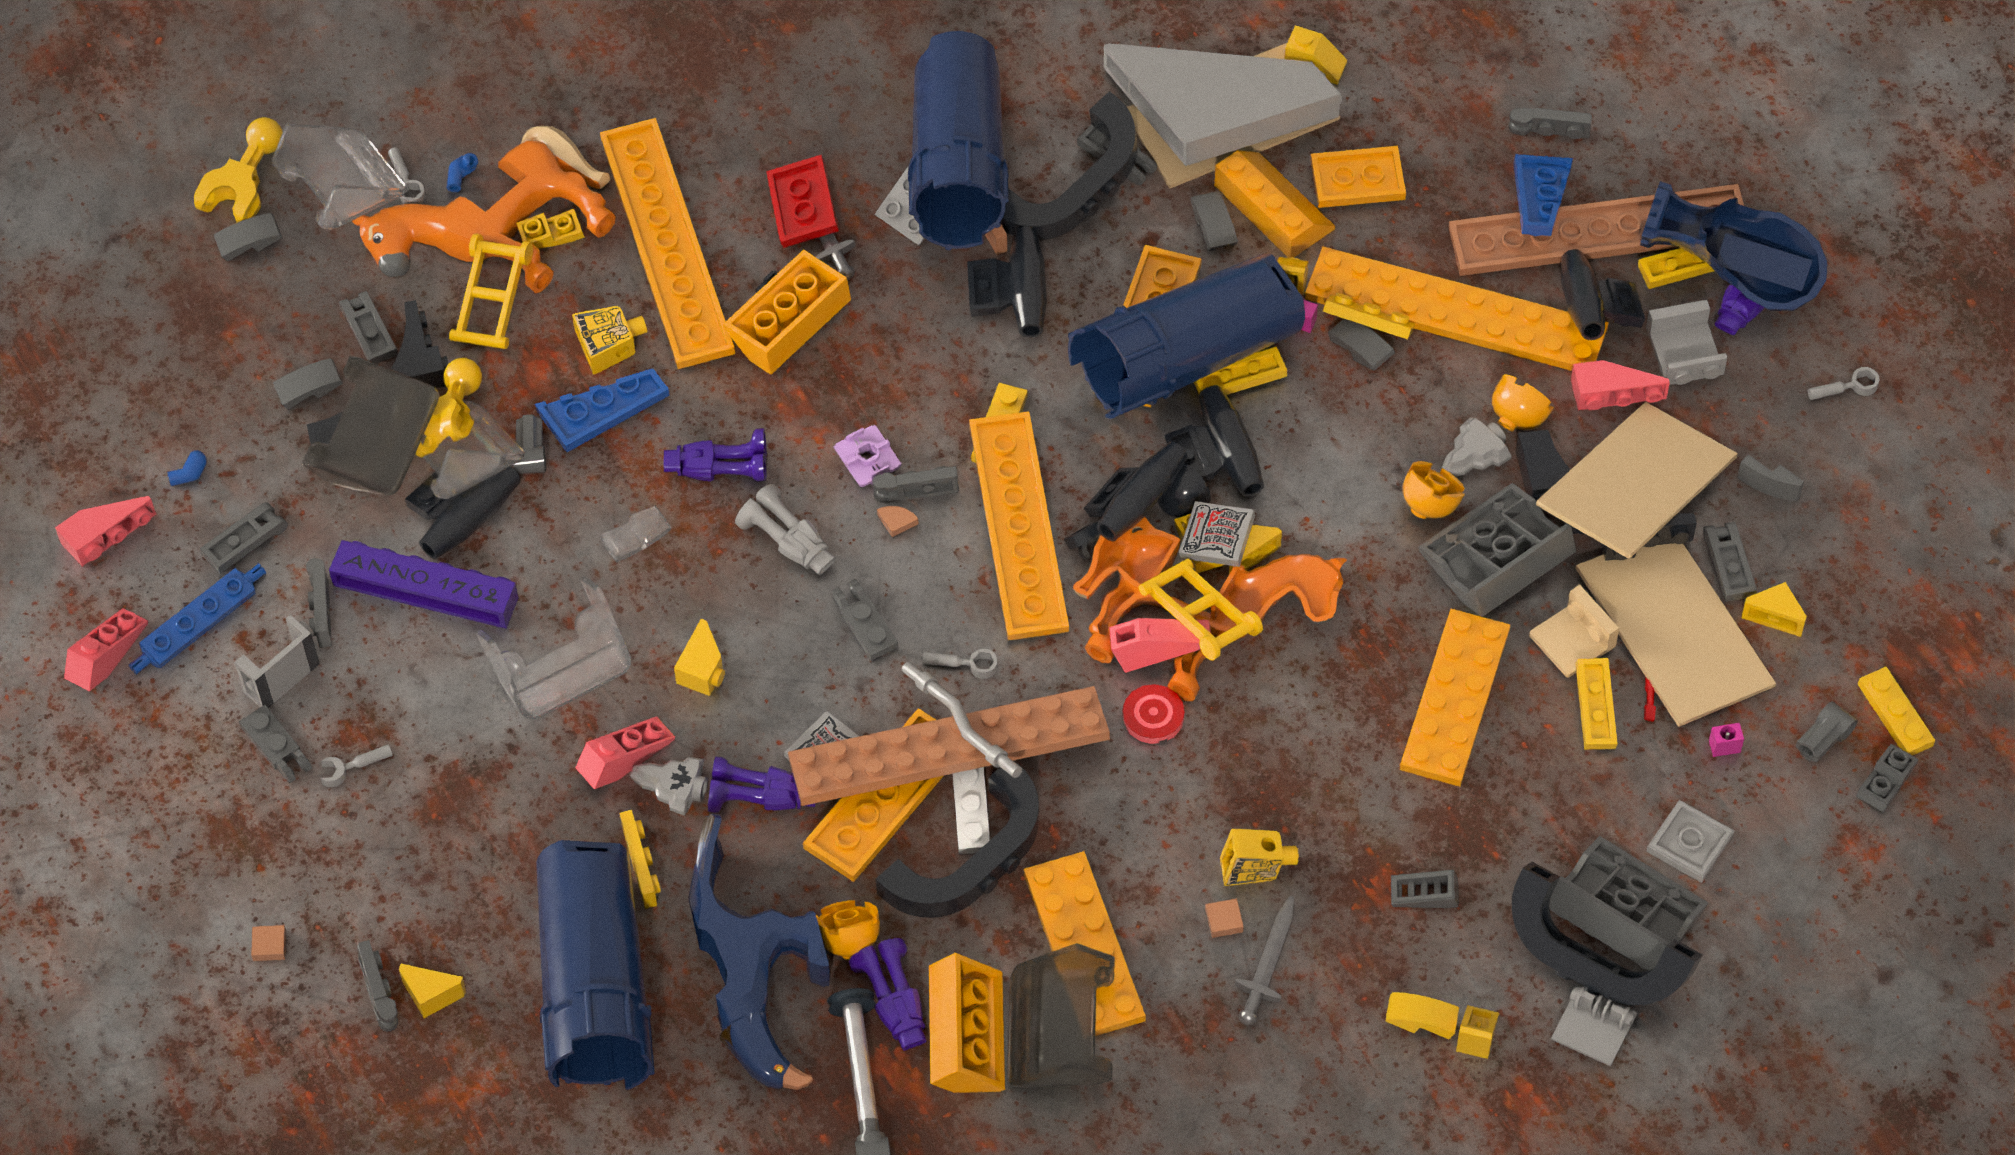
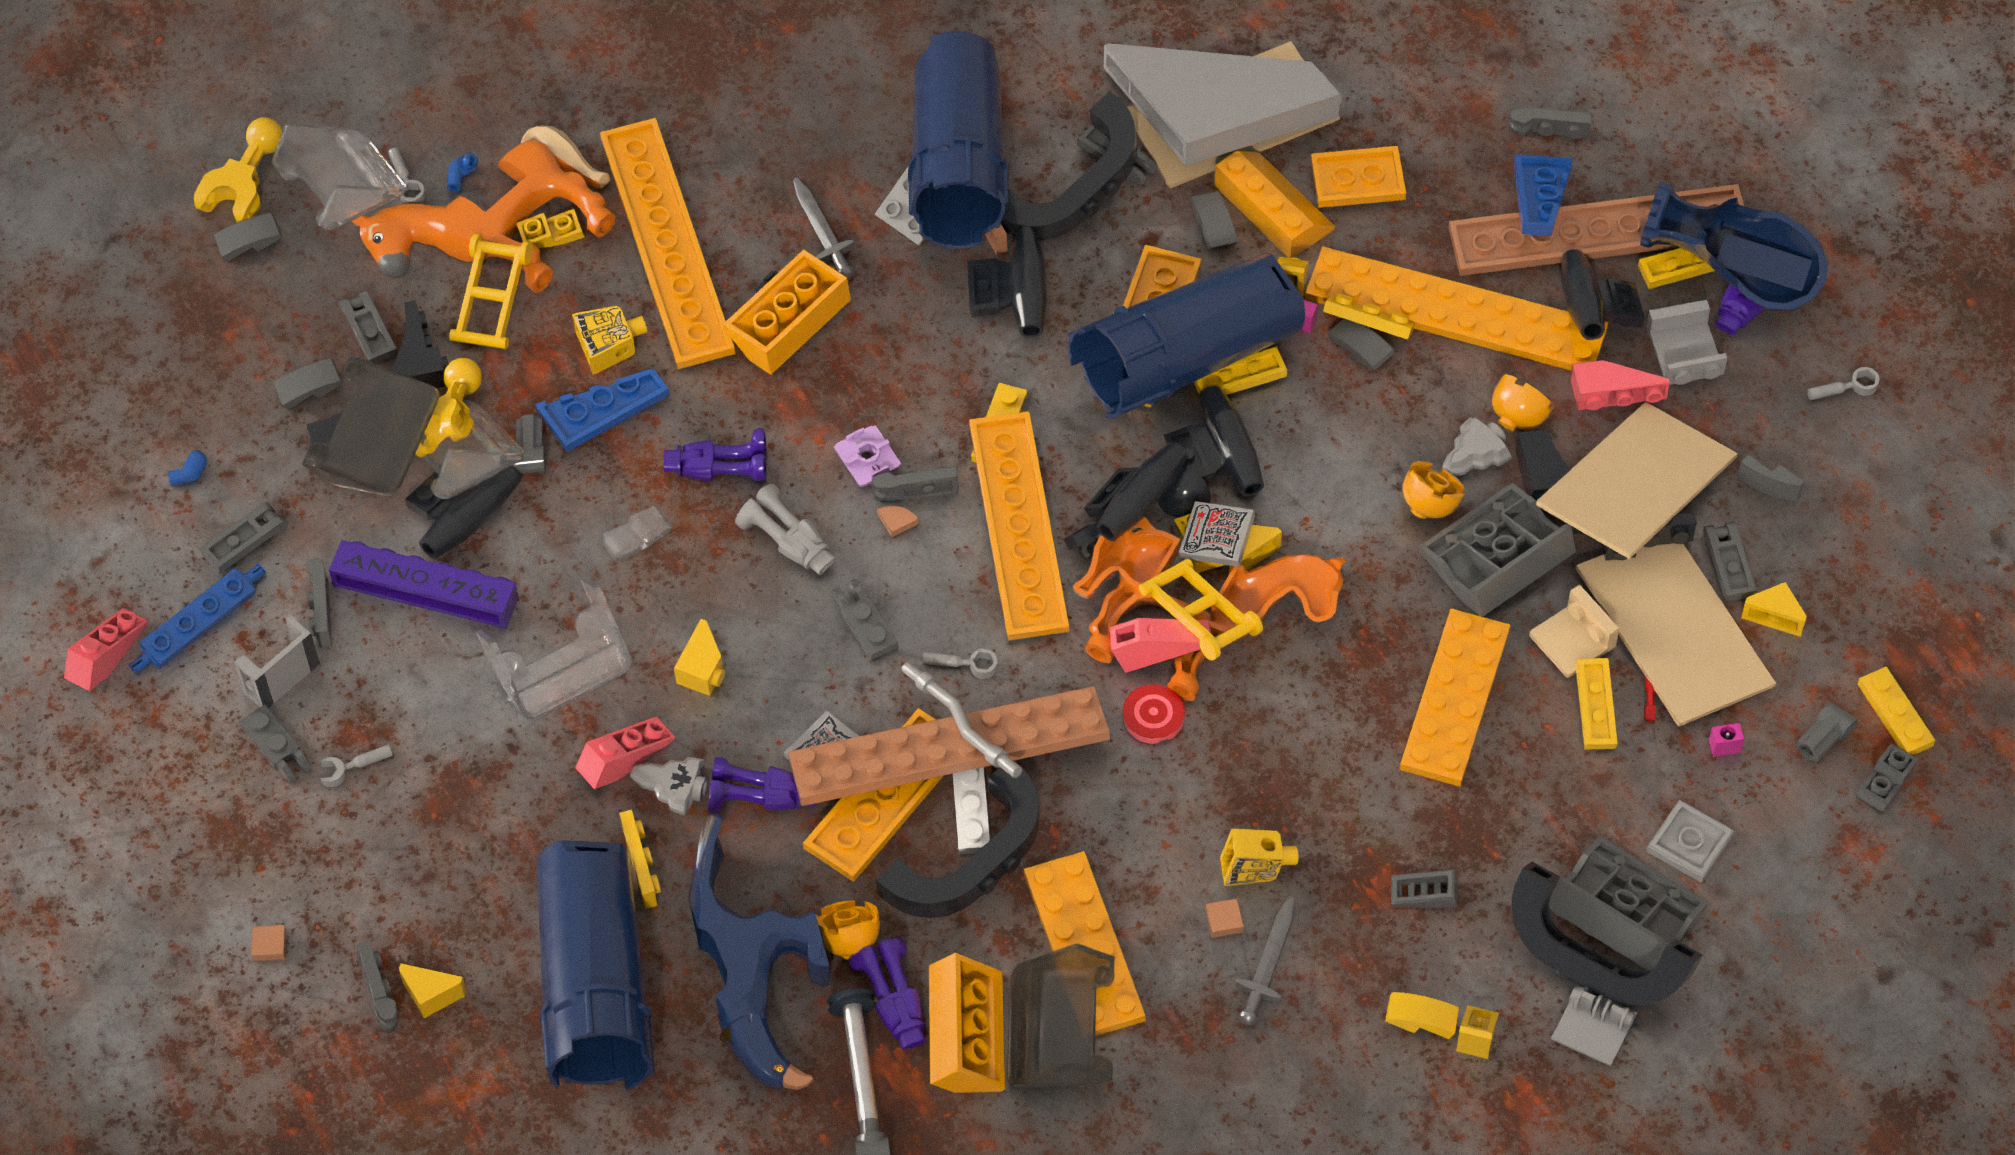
coral slope [55,496,156,567] -> none
red plate [766,155,839,248] -> none
yellow slope [1284,25,1347,85] -> none

